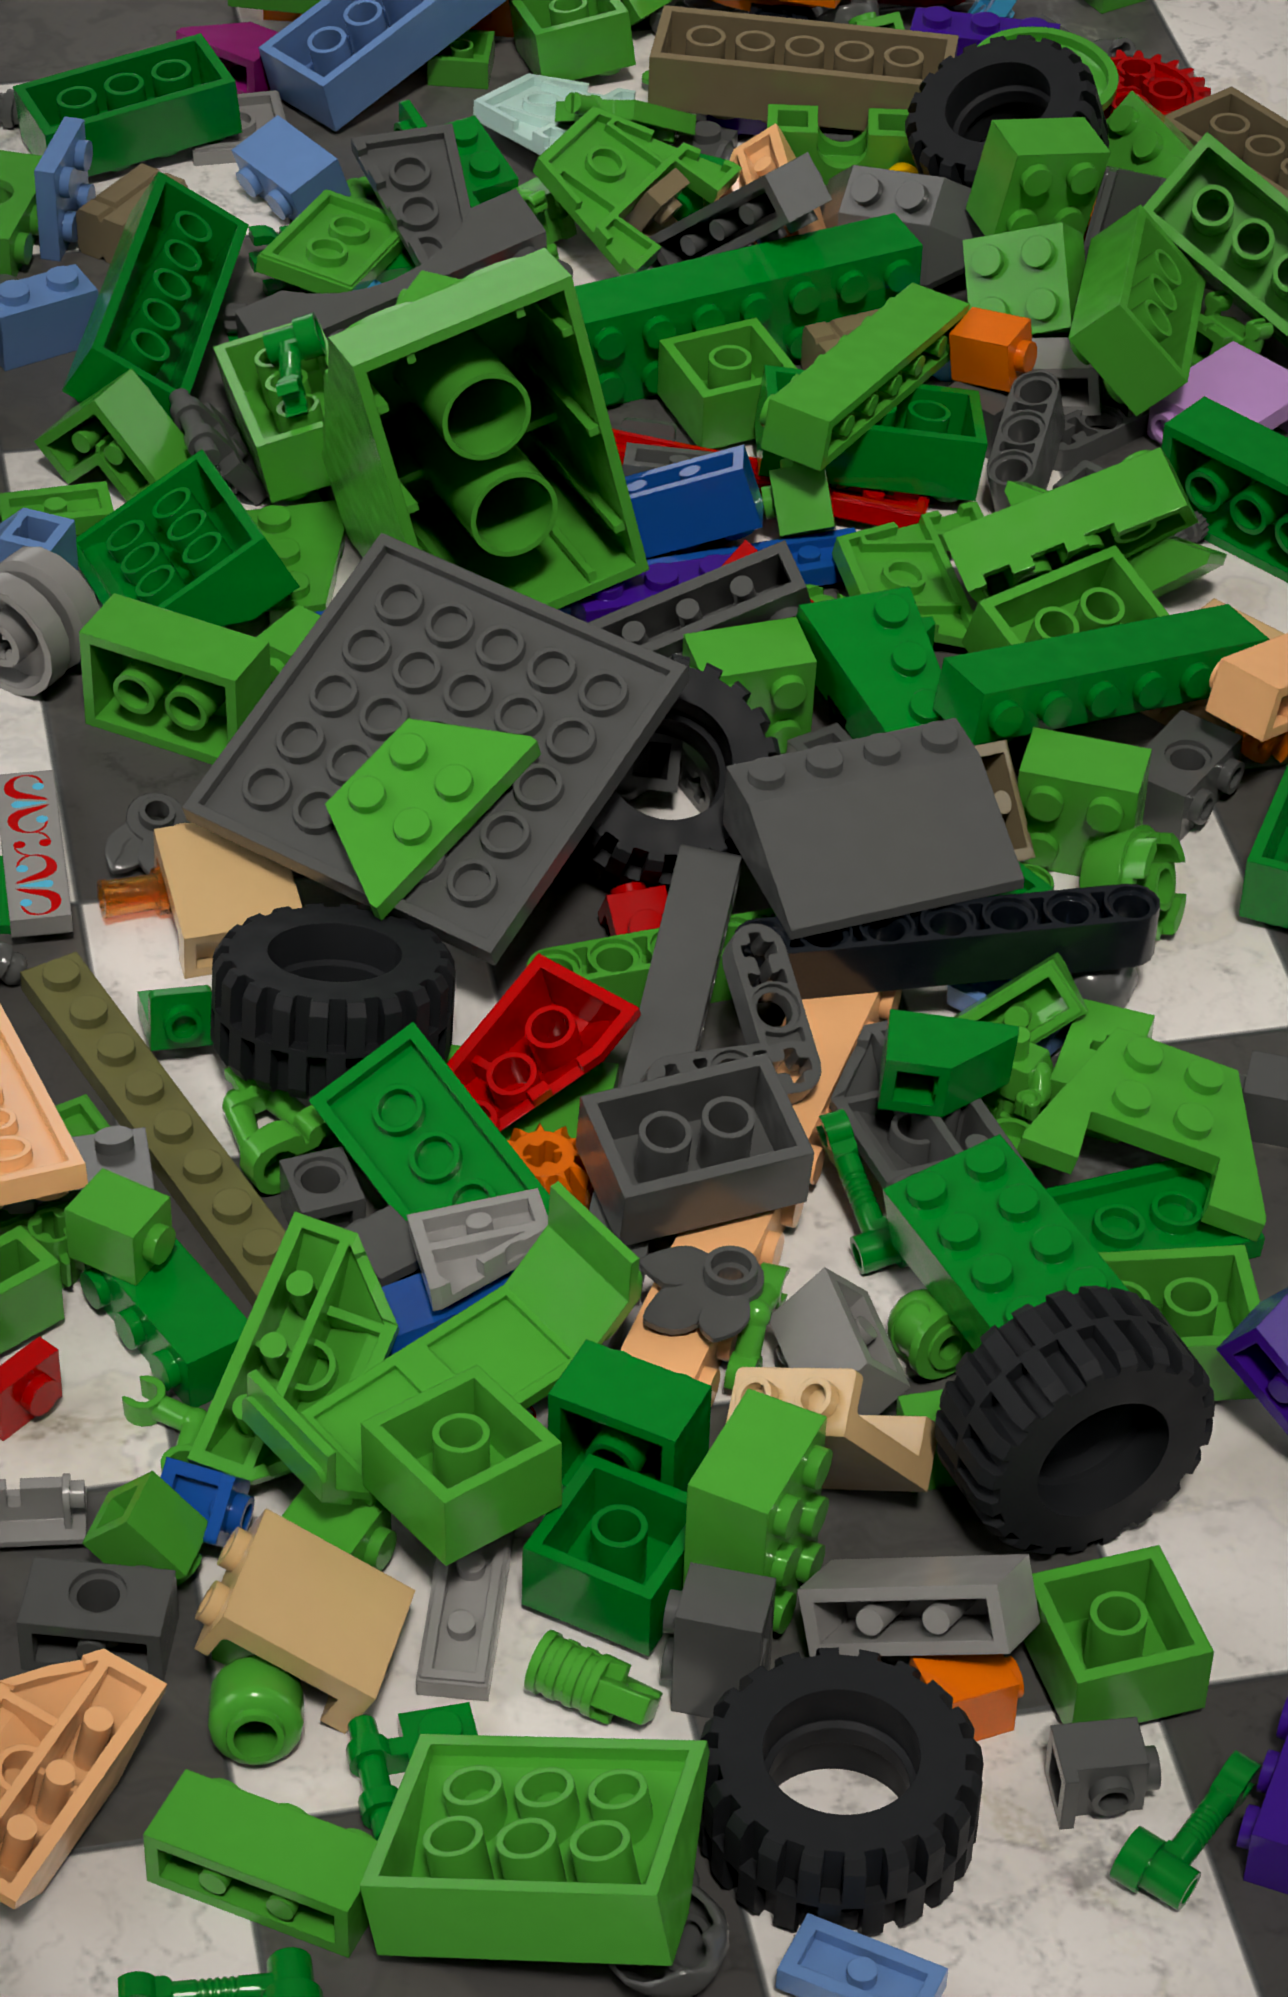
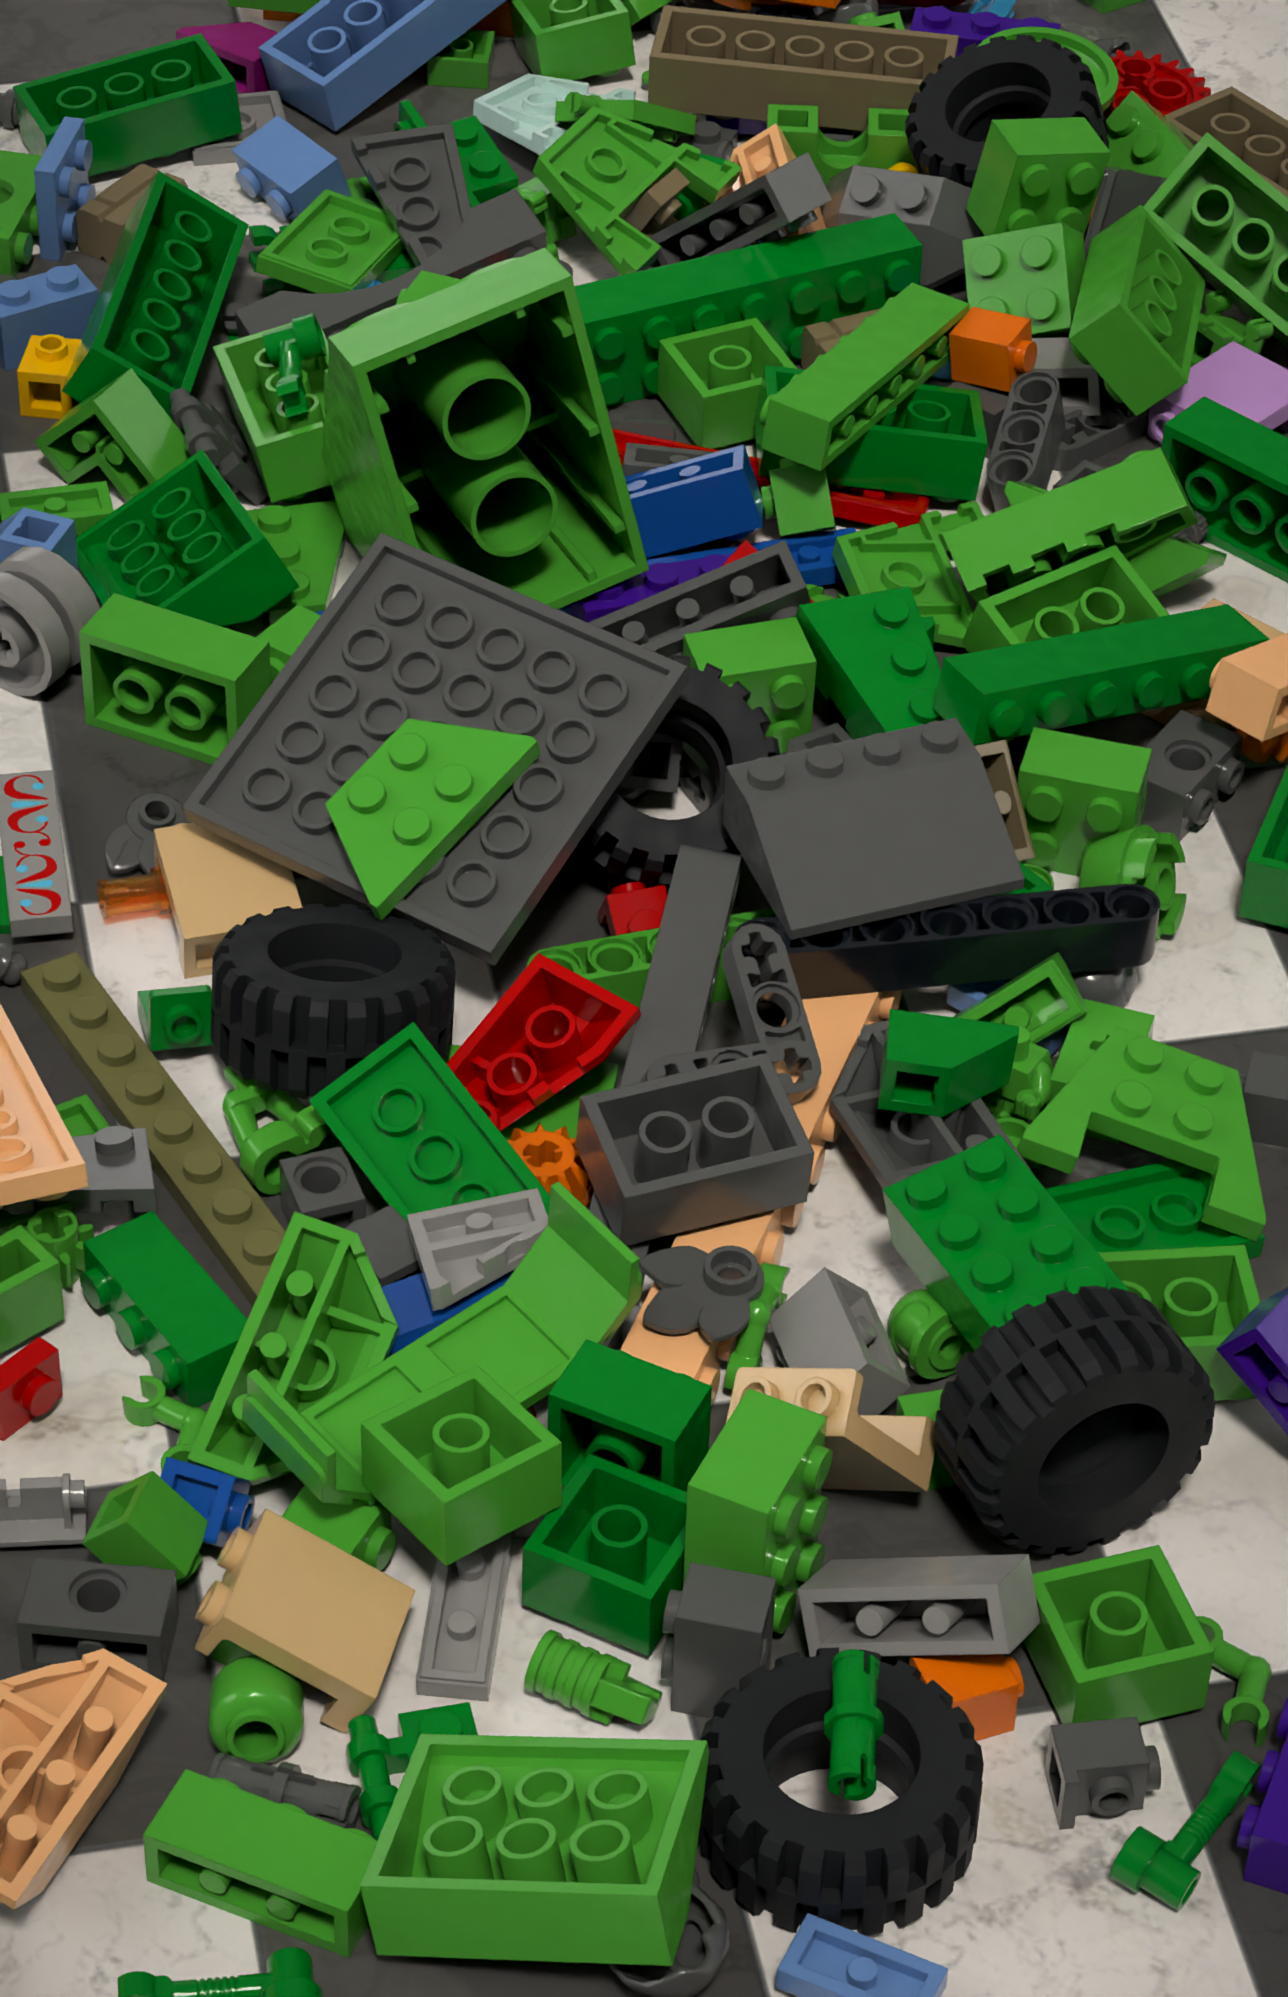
bright green brick [64,1168,176,1286] -> none
green brick [816,1109,909,1275] -> none
none -> yellow brick [17,334,81,419]
none -> dark grey pin [208,1752,362,1829]
none -> green pin [824,1649,884,1801]
none -> bright green arm [1196,1616,1272,1748]

